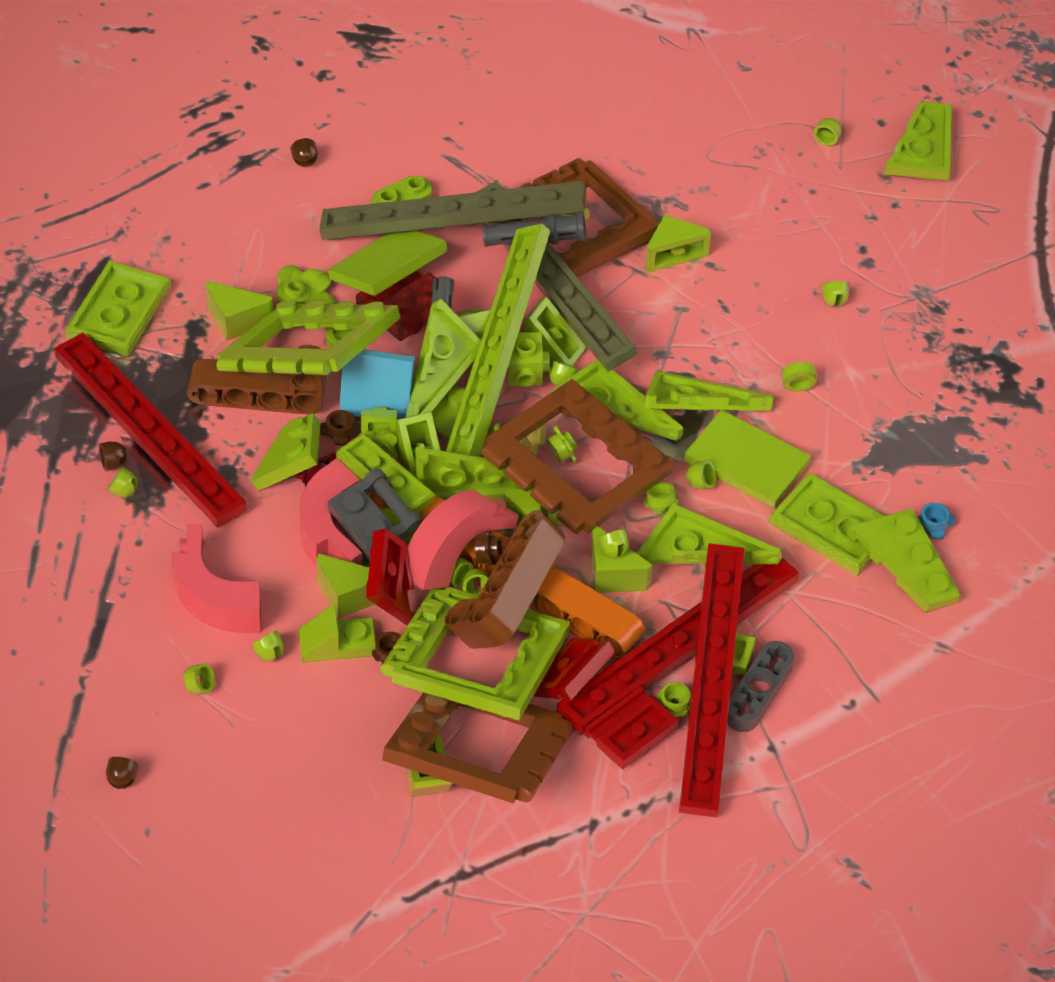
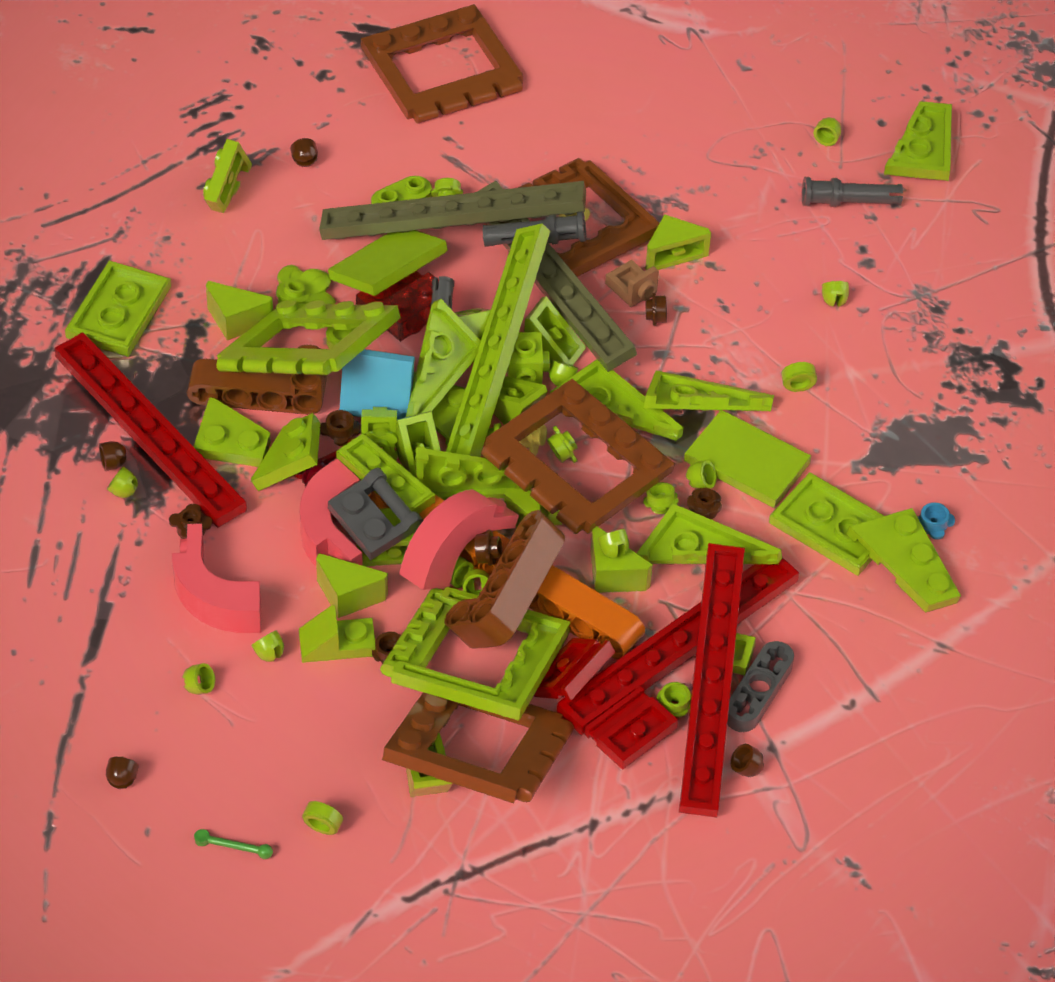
red wing [366,528,416,625] -> none
none -> reddish brown plate [169,504,212,539]
none -> lime wing [193,397,271,467]
none -> bright green hinge [194,829,273,859]
none -> lime wing [203,139,252,213]
none -> lime tile [302,801,343,835]
none -> dark orange hinge [361,4,523,124]
none -> lime plate [431,178,463,197]
none -> lime slope [493,376,547,425]
none -> medium nougat bracket [605,260,659,307]
none -> reddish brown plate [645,293,667,326]
none -> reddish brown plate [687,488,722,519]
none -> reddish brown hinge [730,744,764,777]
none -> dark grey pin [802,177,903,207]

